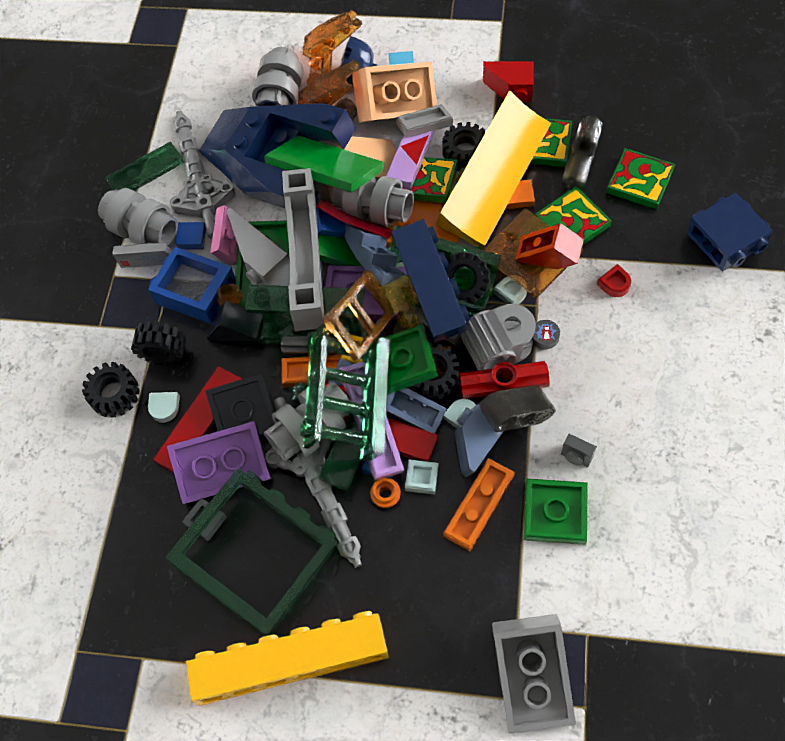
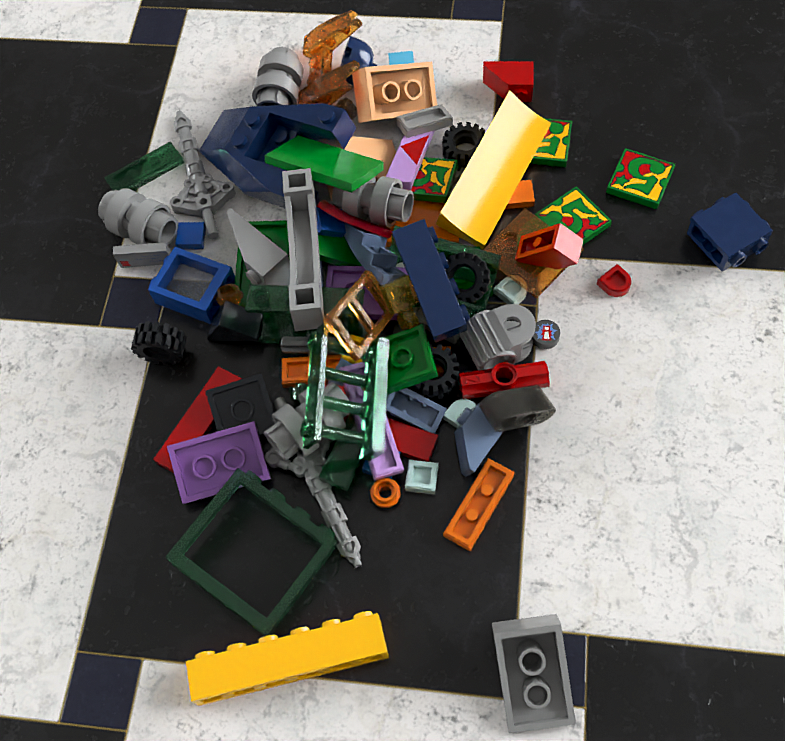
black tyre [82,362,140,418] -> none
light aqua tile [148,392,180,423] -> none
dark grey plate [182,498,227,541] -> none
bright pink plate [210,205,238,265] -> none
green tile [523,478,588,545] -> none
dark grey plate [561,434,597,467] -> none
clear smoke piece [562,115,603,190] -> none

